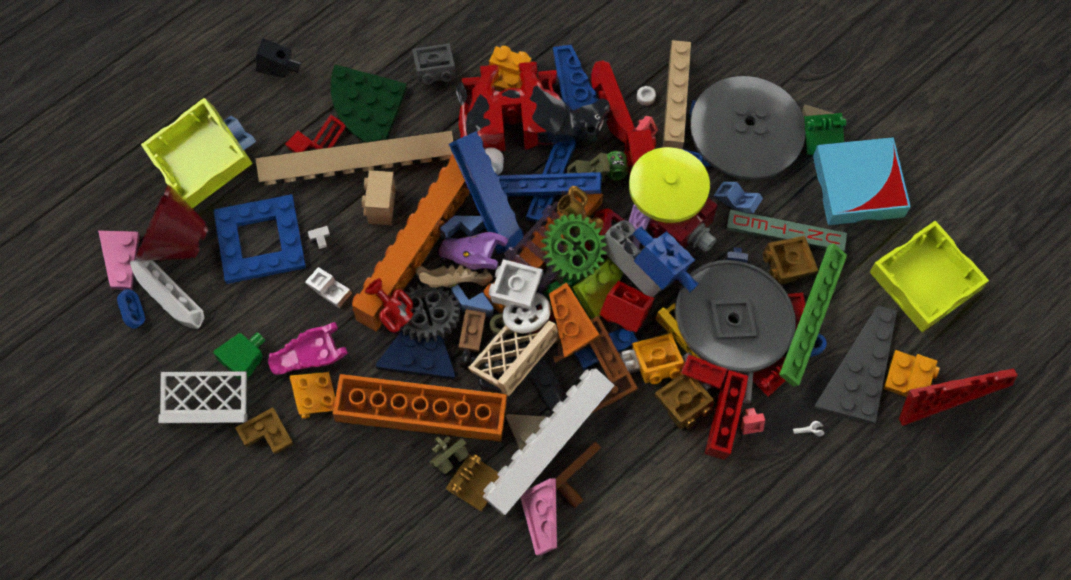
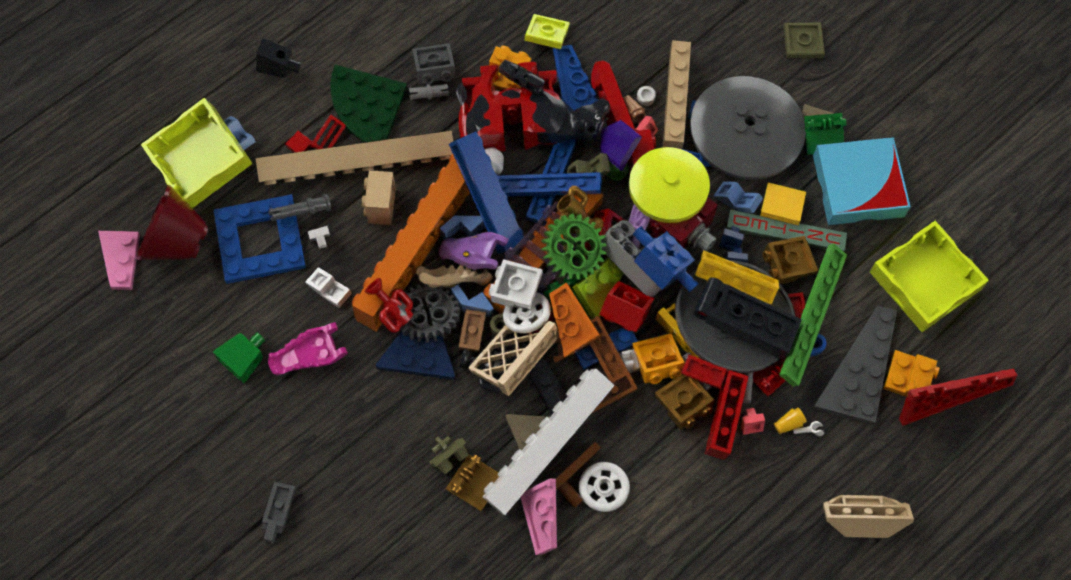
blue plate [117,289,145,329] -> none
white brick [130,260,204,329] -> none
white fence [159,372,248,423] -> none
pearl gold plate [235,408,293,455] -> none
light orange hinge [290,372,335,419] -> none
orange brick [333,374,507,442] -> none
none -> dark grey hinge [262,482,296,544]
none -> dark grey pin [269,194,331,221]
none -> light grey pin [409,84,449,100]
none -> black hinge [499,60,545,95]
none -> neon yellow tile [525,14,570,49]
none -> white plate [579,462,630,512]
none -> dark purple tile [601,120,642,171]
none -> medium nougat cone [623,95,646,124]
none -> black hinge [694,278,802,360]
none -> yellow fence [695,250,779,305]
none -> dark blue tile [719,226,744,251]
none -> yellow tile [760,182,806,226]
none -> yellow cone [774,408,807,434]
none -> olive tile [783,23,825,58]
none -> tan wedge [823,495,914,538]

